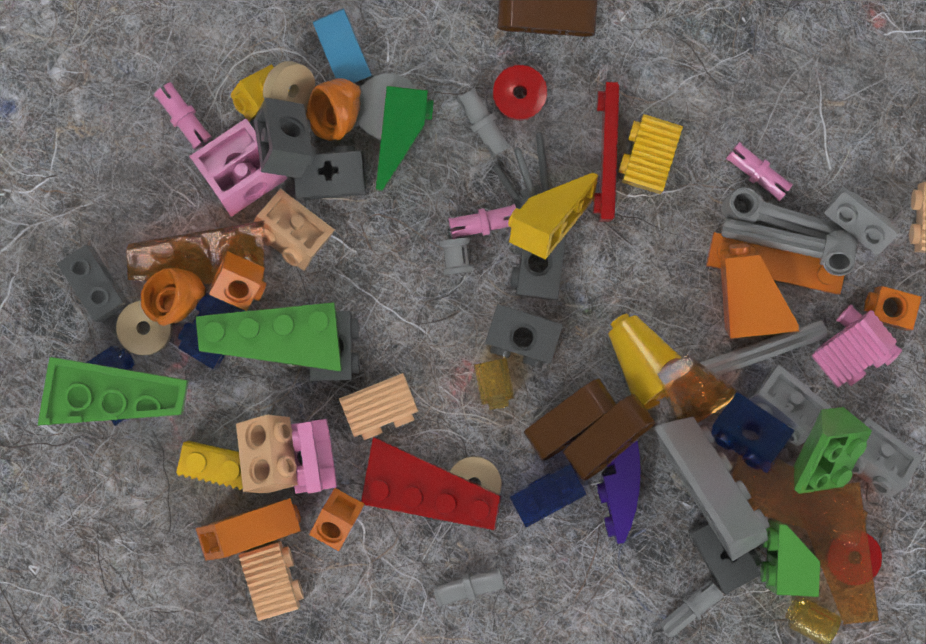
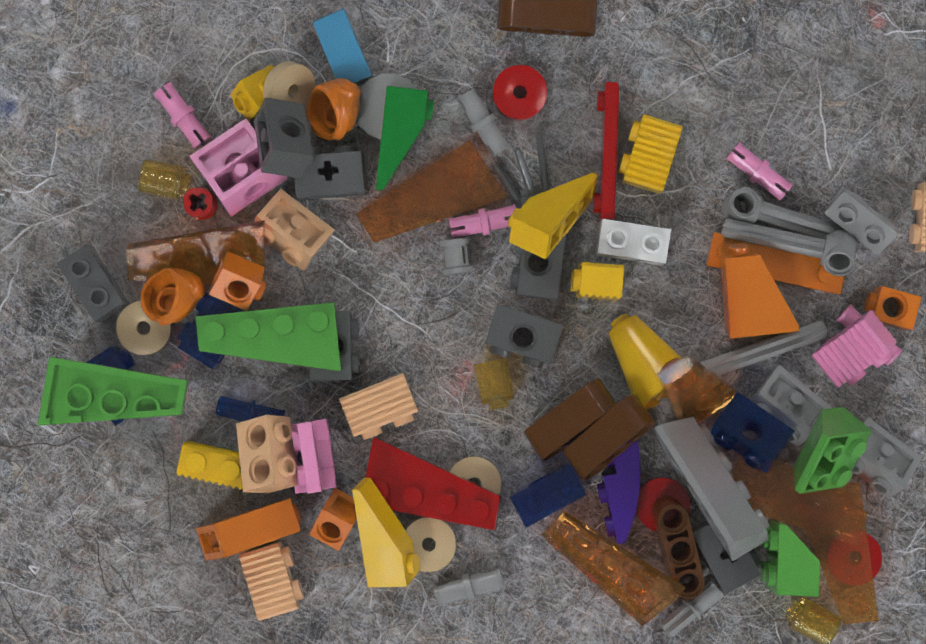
none -> clear yellow brick [138,159,192,200]
none -> red bush [183,187,218,220]
none -> clear blue axle [216,396,285,421]
none -> yellow slope [352,478,420,588]
none -> clear orange wing [356,140,507,243]
none -> tan piece [406,517,456,572]
none -> clear orange wing [541,511,686,627]
none -> yellow brick [570,262,624,302]
none -> white brick [595,219,671,266]
none -> red piece [636,477,690,531]
none -> reddish brown beam [652,496,705,599]

